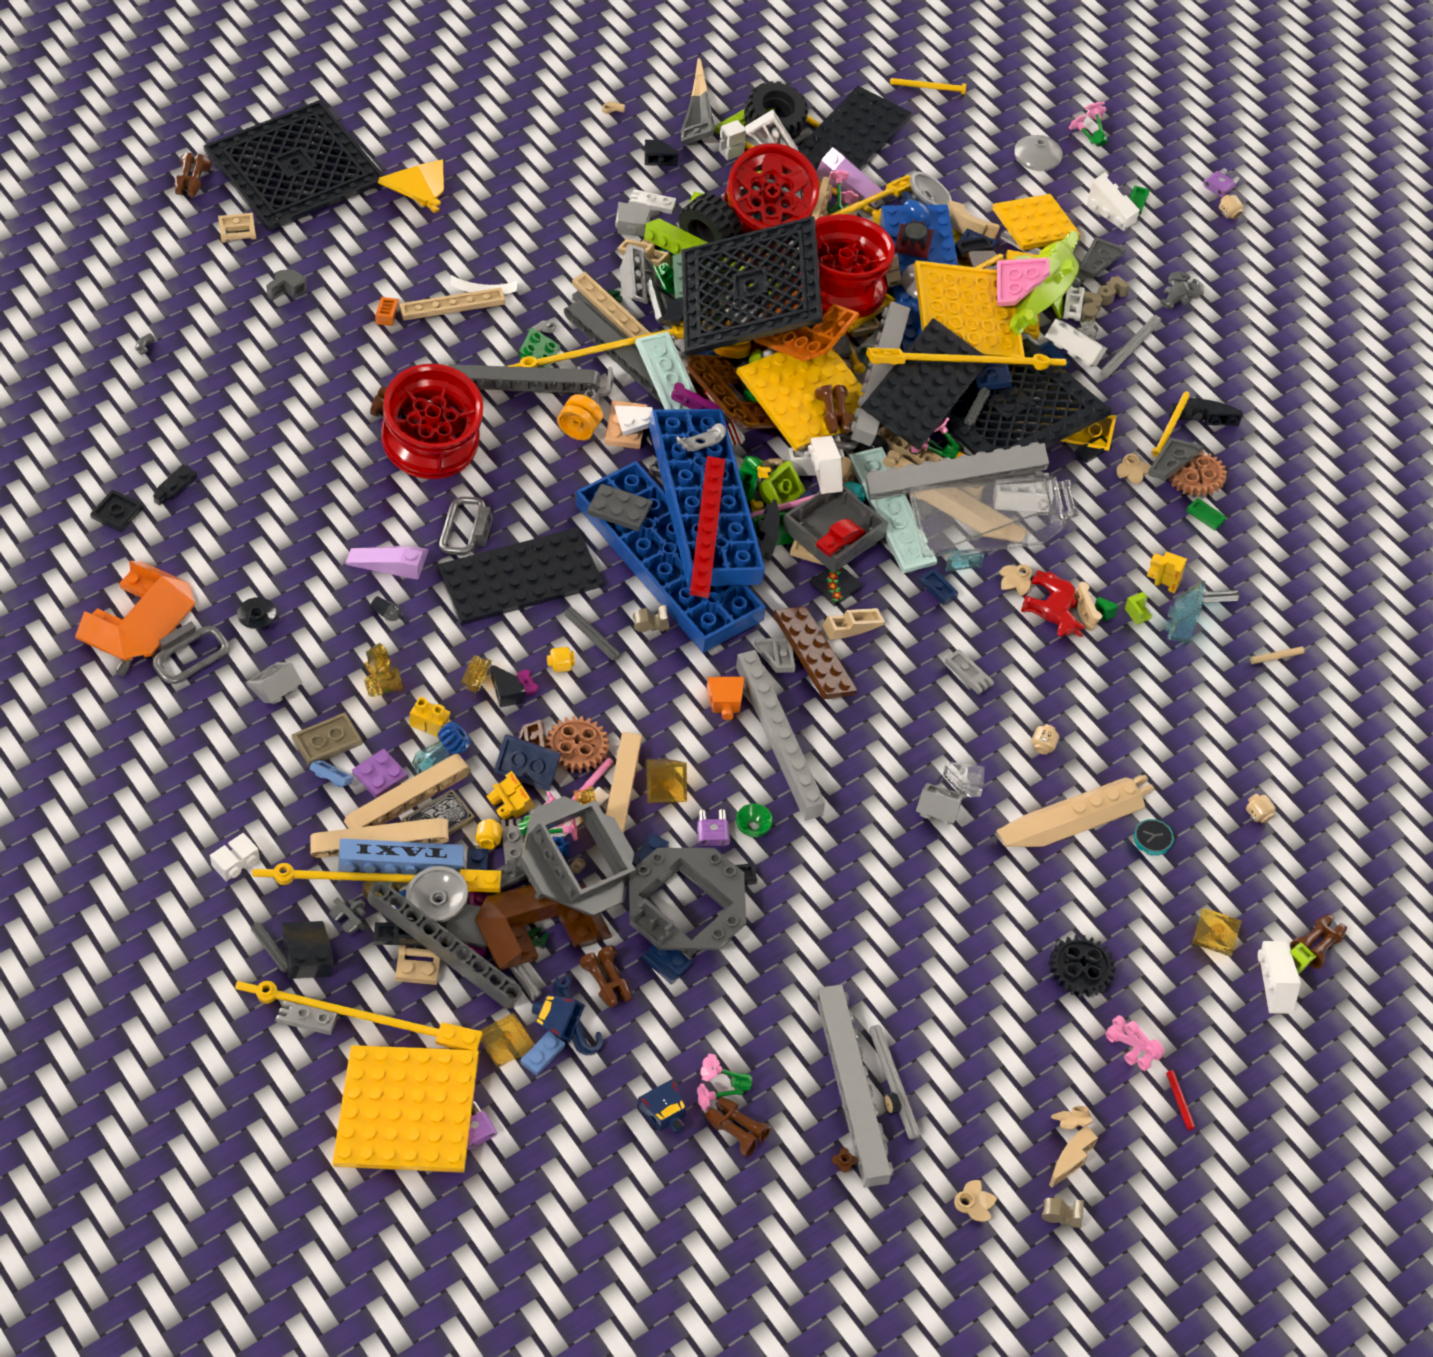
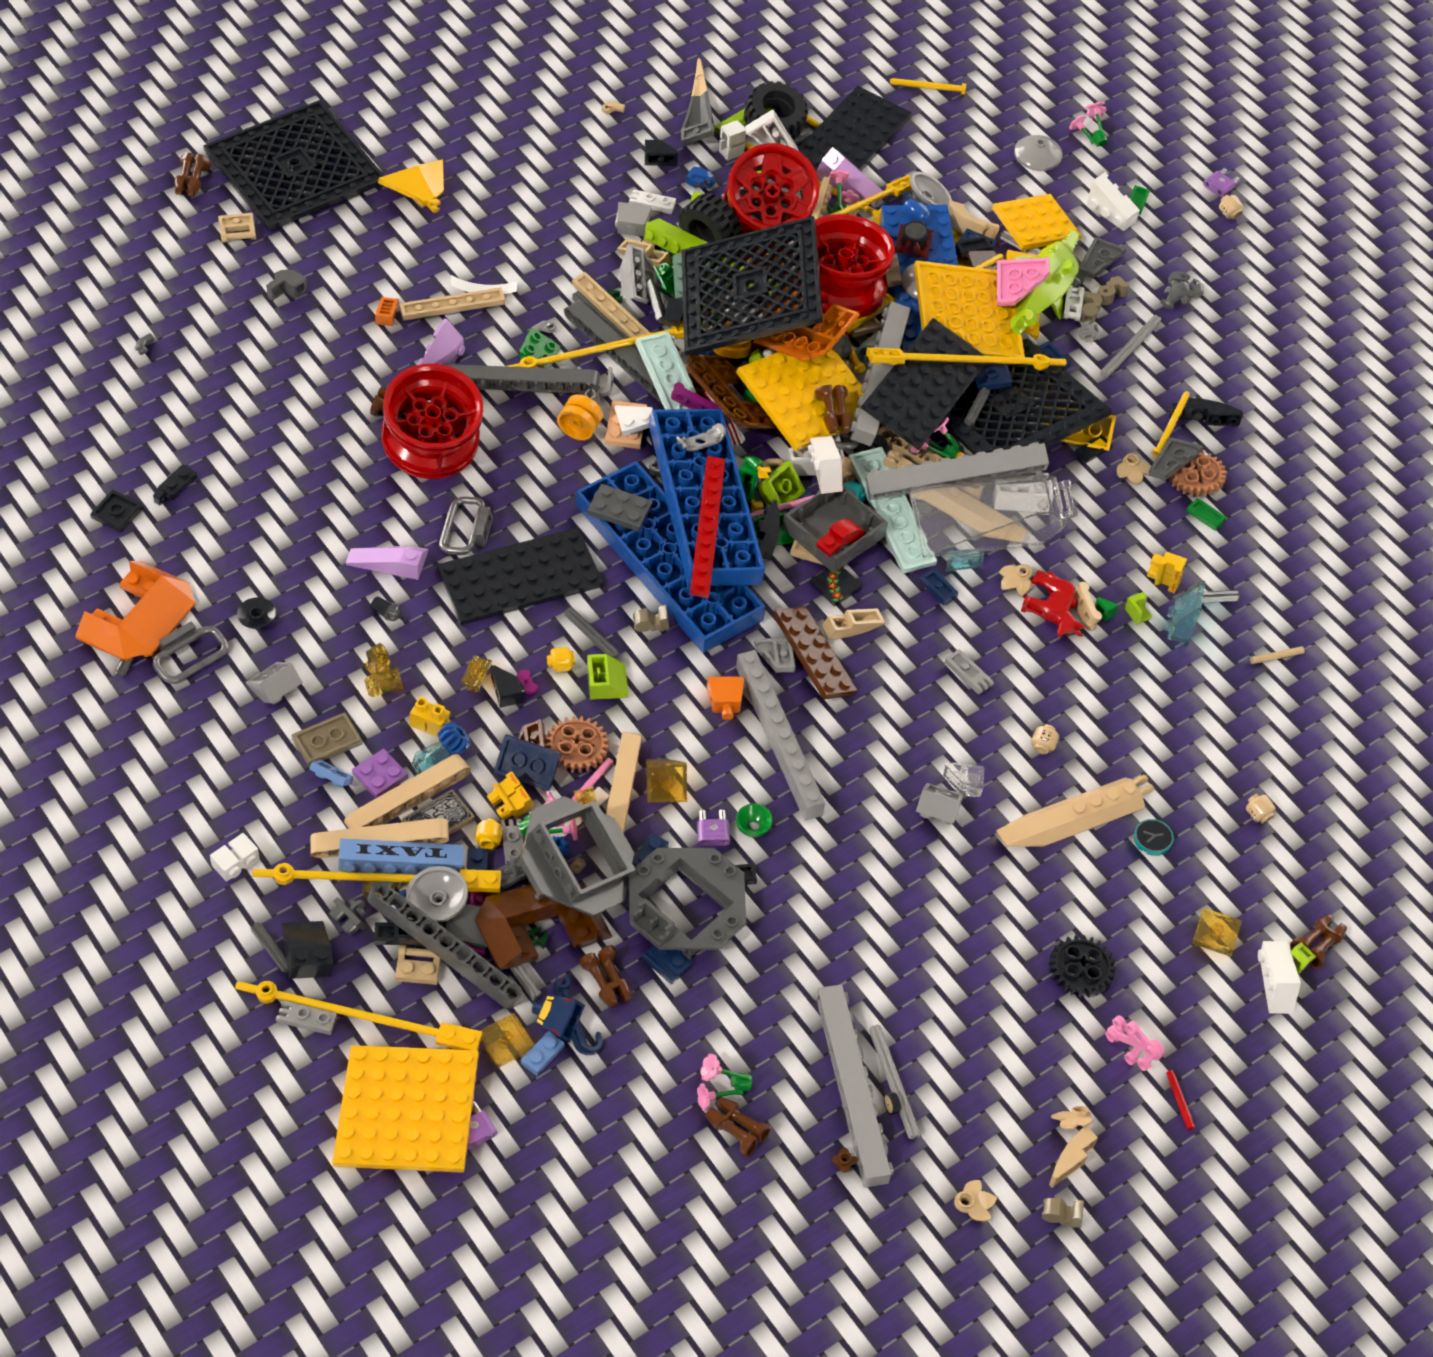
dark blue torso [637,1079,686,1134] -> none
white wedge [1045,319,1107,367] -> none
none -> lavender wedge [417,318,465,365]
none -> lime slope [587,654,629,700]
none -> blue rock [686,167,716,189]

